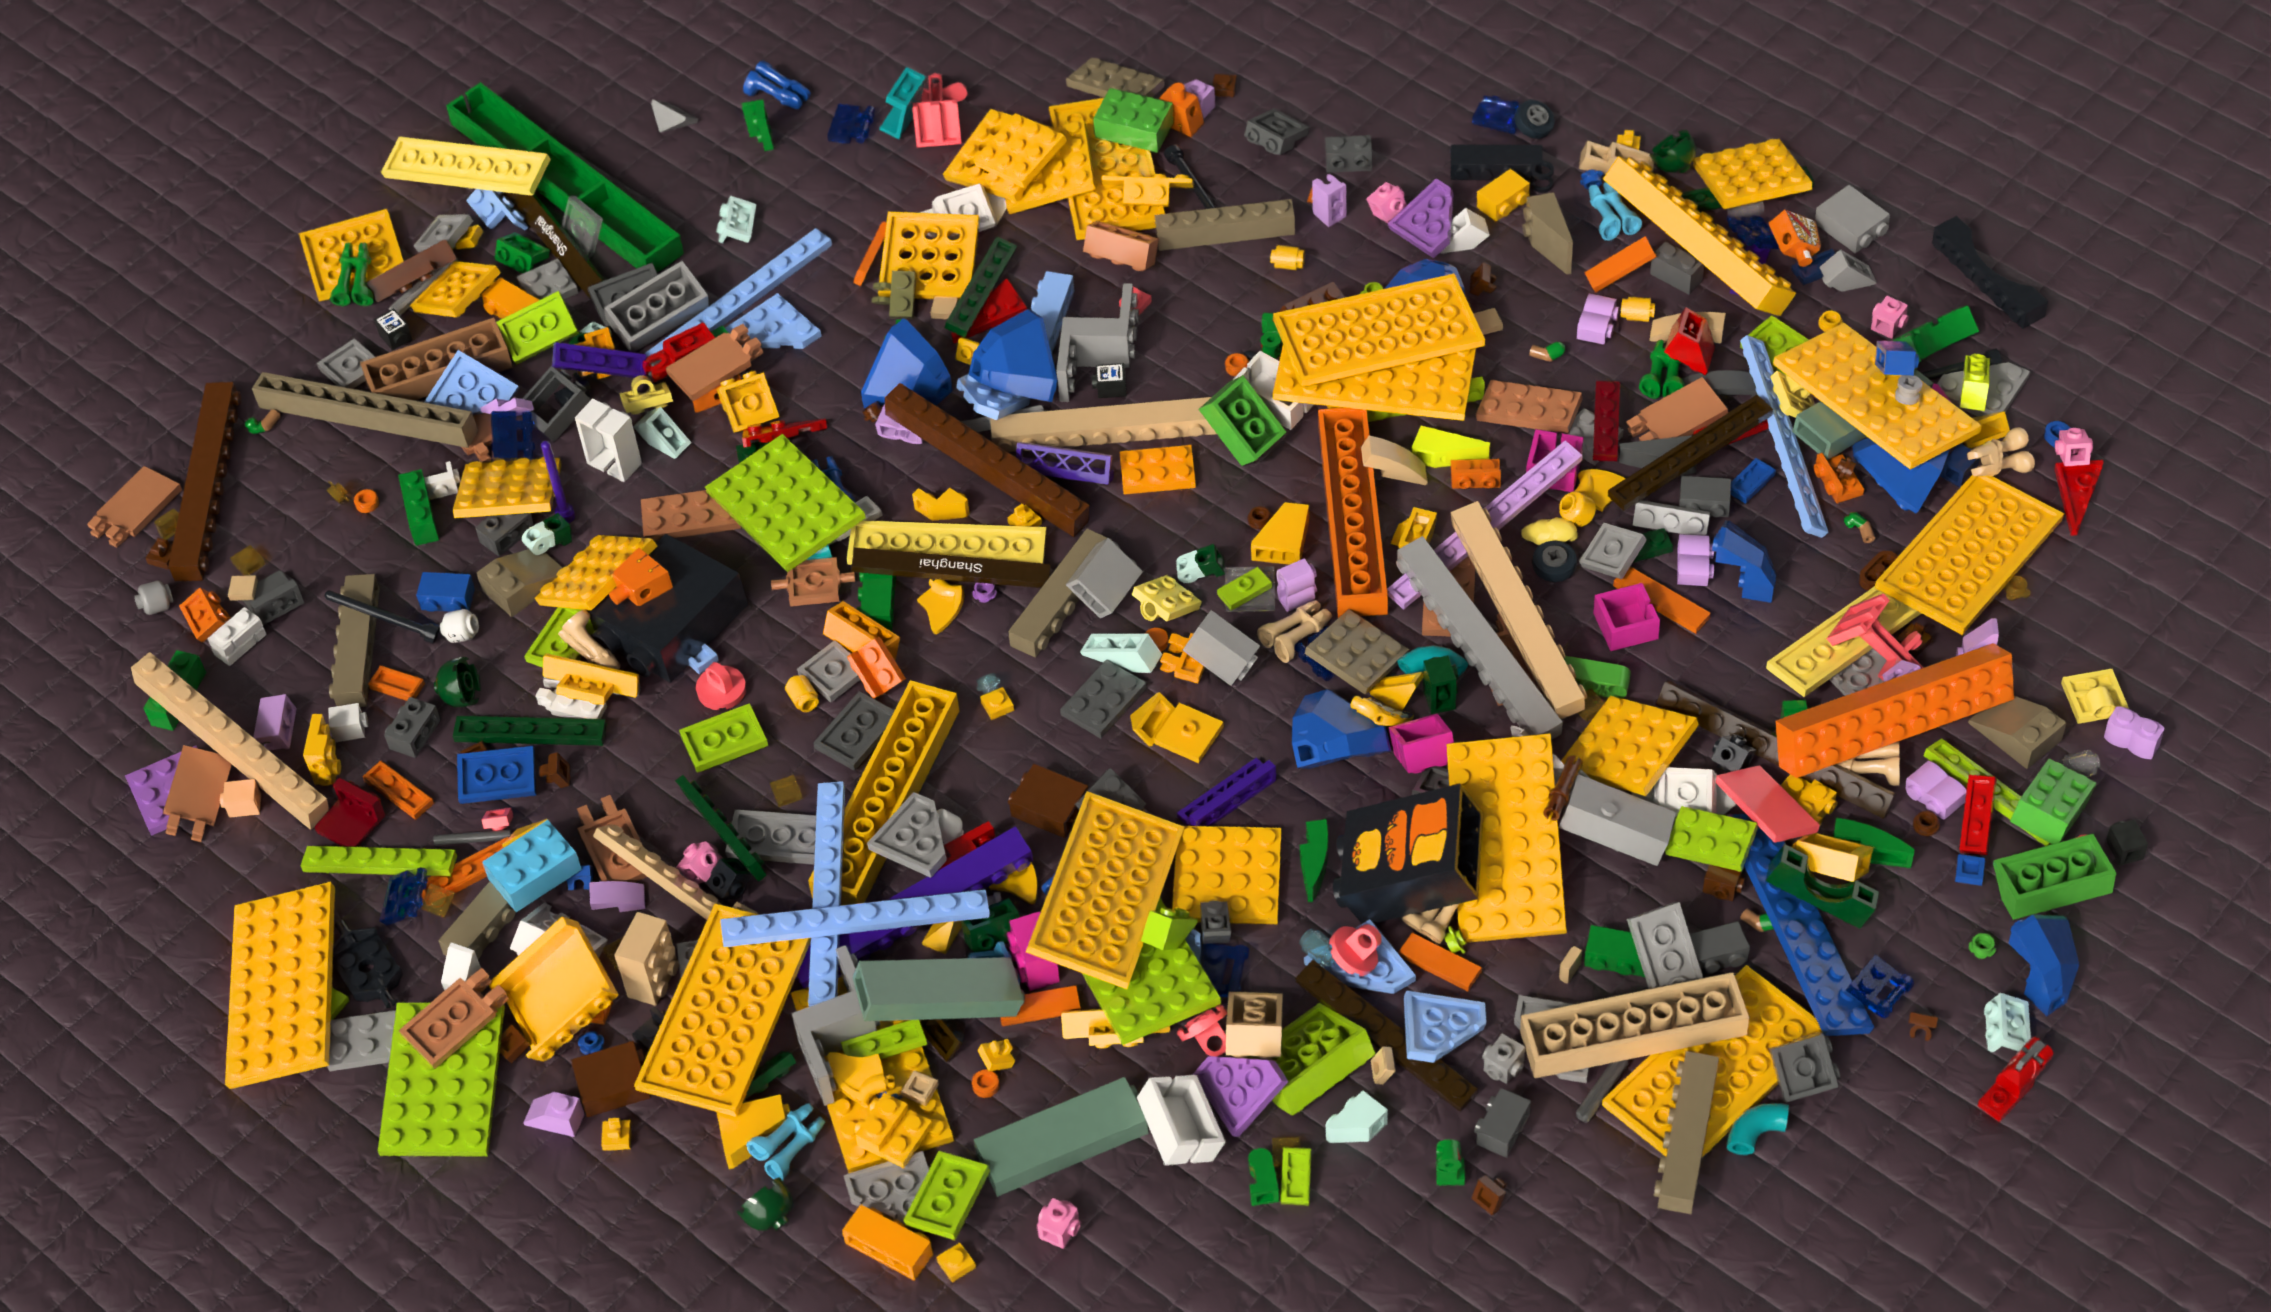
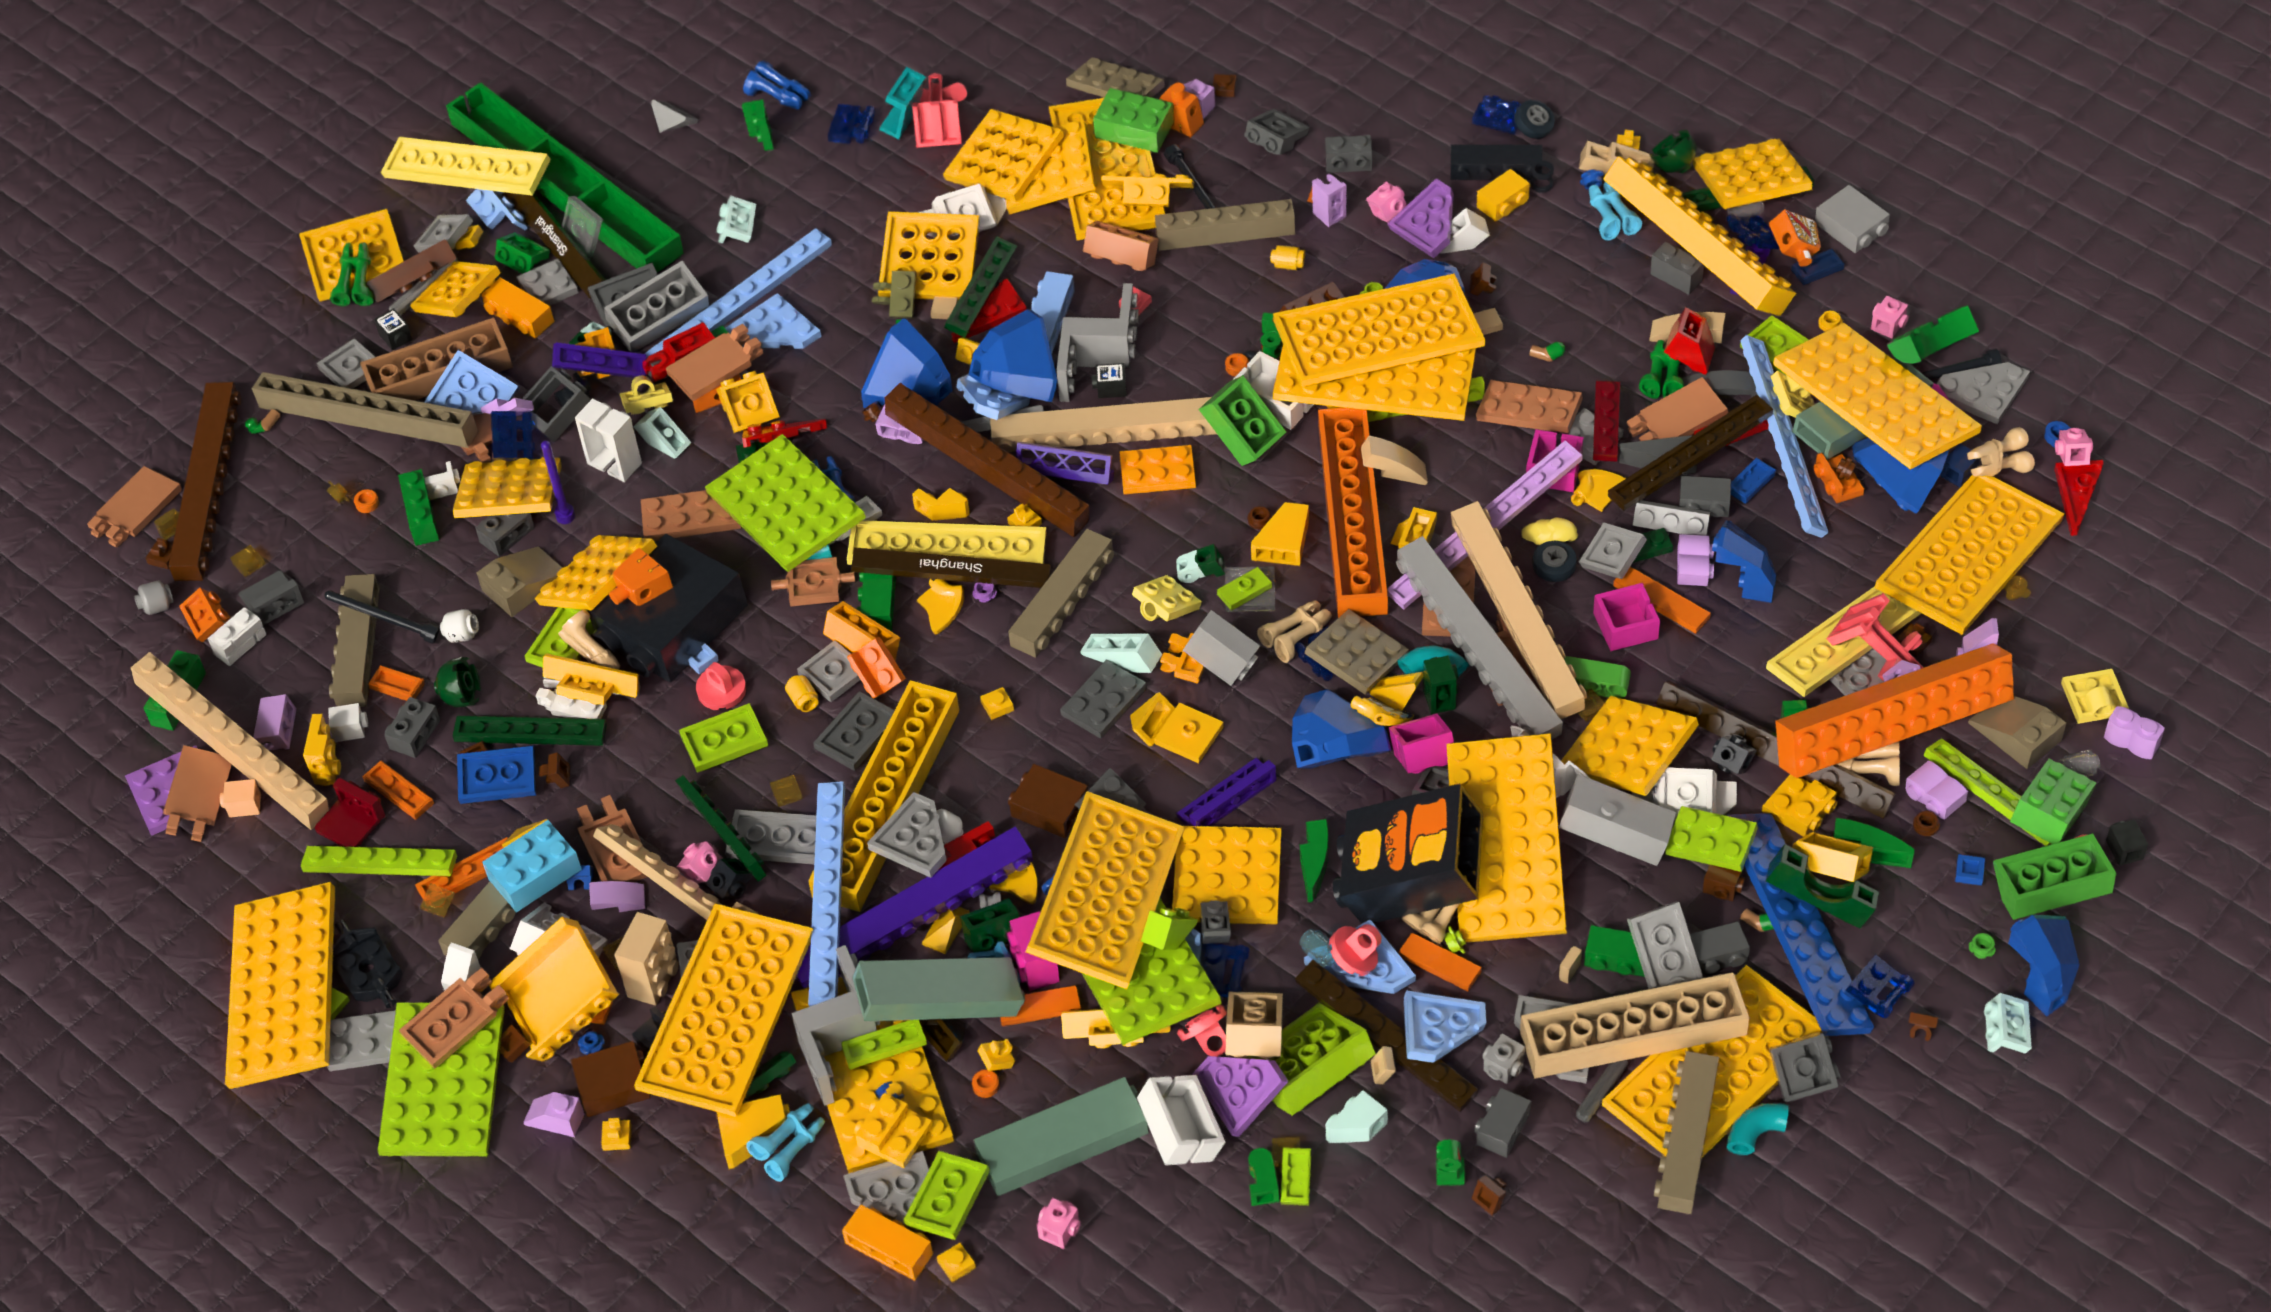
tan tile [228,576,258,600] -> none
clear blue plate [379,868,428,926] -> none
blue brick [416,572,475,612] -> none
dark grey bar [433,829,512,845] -> none
coral plate [482,807,513,831] -> none
lime plate [496,291,579,364] -> none
leg [522,513,572,555] -> none
light blue plate [720,890,989,947] -> none
dark green cylinder [737,1177,793,1231] -> none
yellow arm [827,1052,896,1106] -> none
orange tile [853,221,887,286] -> none
tan tile [901,1070,939,1106] -> none
yellow plate [973,113,1067,188] -> none
clear light blue plate [976,673,1001,694] -> none
light grey brick [1066,538,1143,618] -> none
orange tile [1144,628,1168,652] -> none
lavender brick [1277,558,1317,612] -> none
neon yellow slope [1412,426,1490,468] -> none
orange bracket [1451,459,1501,489] -> none
dark tan slope [1522,192,1573,274] -> none
reddish brown pin [1543,755,1583,821] -> none
yellow head [1559,491,1596,527] -> none
lavender brick [1577,293,1620,344] -> none
orange tile [1584,236,1657,292] -> none
yellow brick [1621,297,1655,322] -> none
coral tile [1715,765,1820,843] -> none
light grey slope [1820,249,1877,292] -> none
arm [1844,512,1875,543] -> none
reddish brown plate [1859,551,1898,591] -> none
blue brick [1875,341,1919,376] -> none
light grey wheel [1895,375,1923,405] -> none
black arch [1932,216,2048,329] -> none
red plate [1959,775,1997,855] -> none
neon yellow slope [1960,354,1990,411] -> none
yellow slope [1964,411,2010,449] -> none
red plate [1977,1037,2054,1122] -> none

